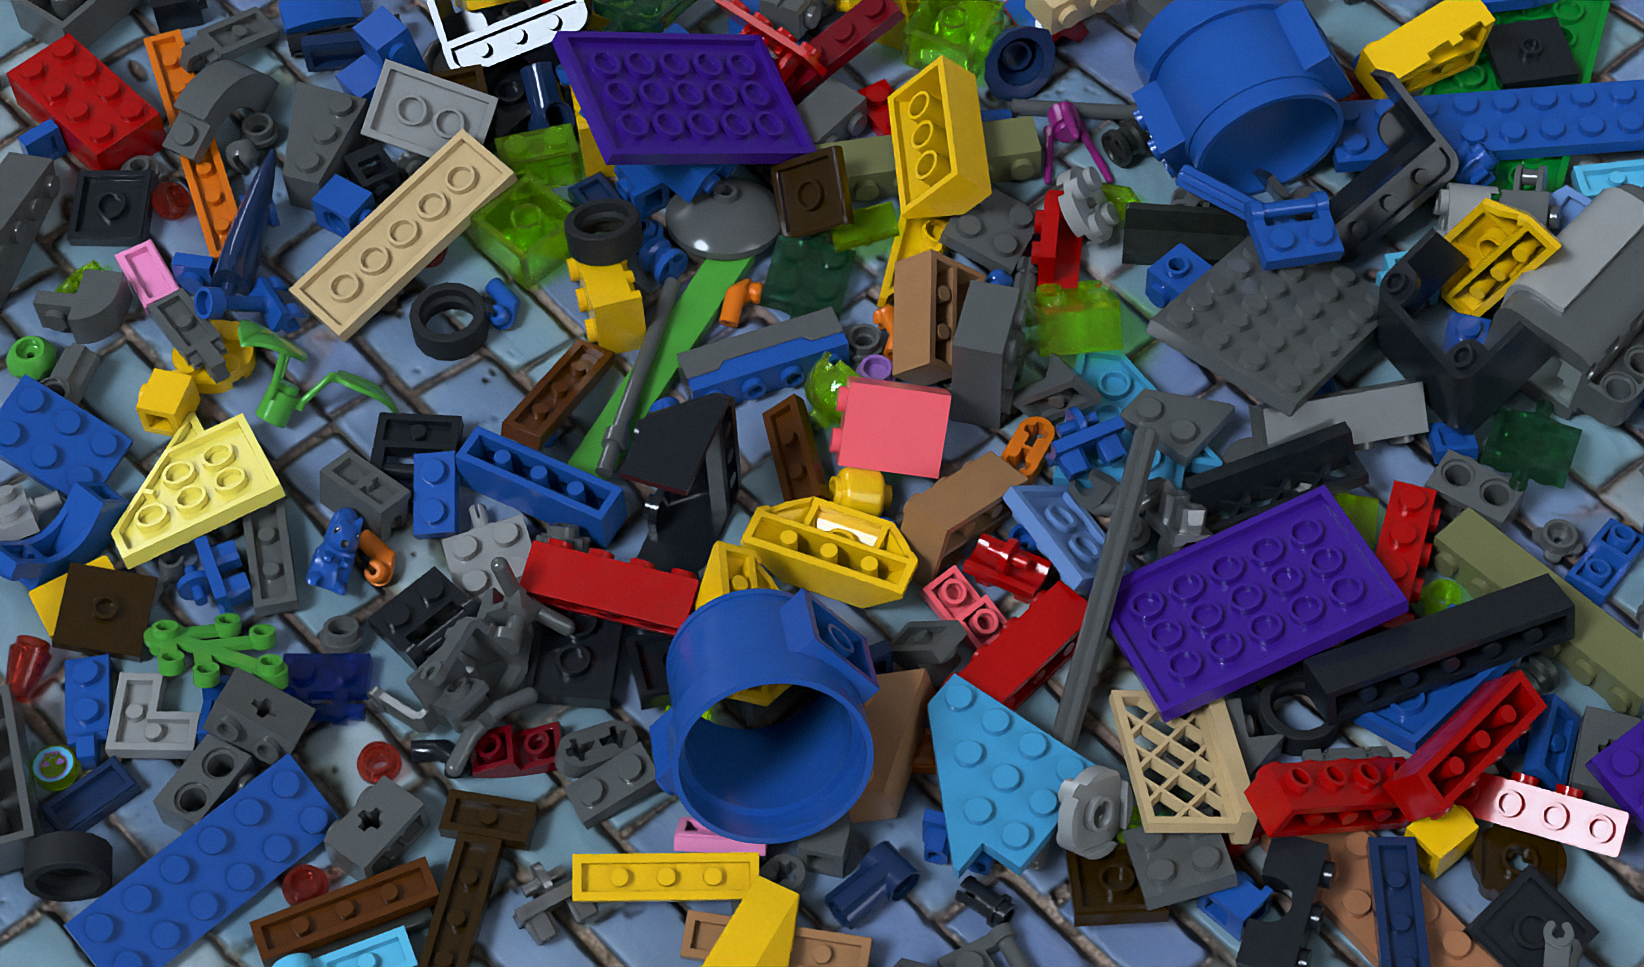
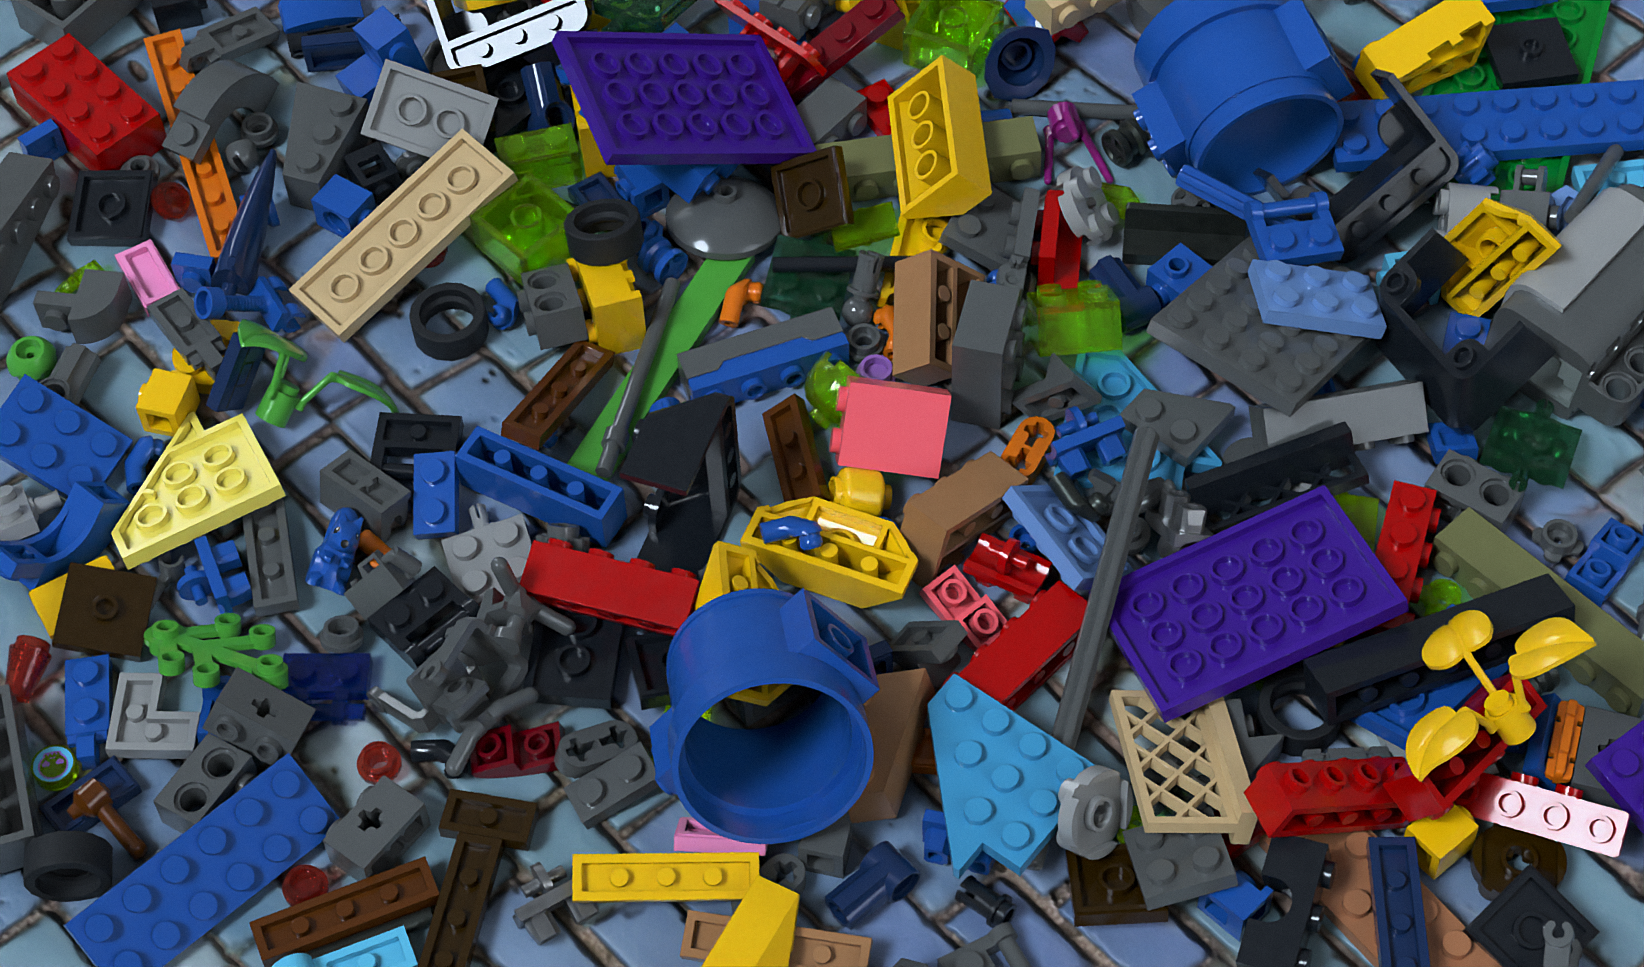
none -> reddish brown piece [66,777,148,860]
none -> blue arm [124,435,165,495]
none -> dark blue tile [206,332,266,412]
none -> dark grey piece [343,546,422,620]
none -> dark grey brick [516,263,588,350]
none -> blue arm [759,516,823,551]
none -> black bar [772,256,911,273]
none -> dark grey pin [842,250,885,327]
none -> dark grey hinge [996,187,1040,296]
none -> pearl dark grey arm [1048,471,1110,522]
none -> dark blue piece [1089,255,1162,334]
none -> medium blue plate [1247,259,1387,339]
none -> yellow plant [1405,610,1597,782]
none -> orange axle [1544,699,1585,784]
none -> dark grey bar [1564,144,1624,224]

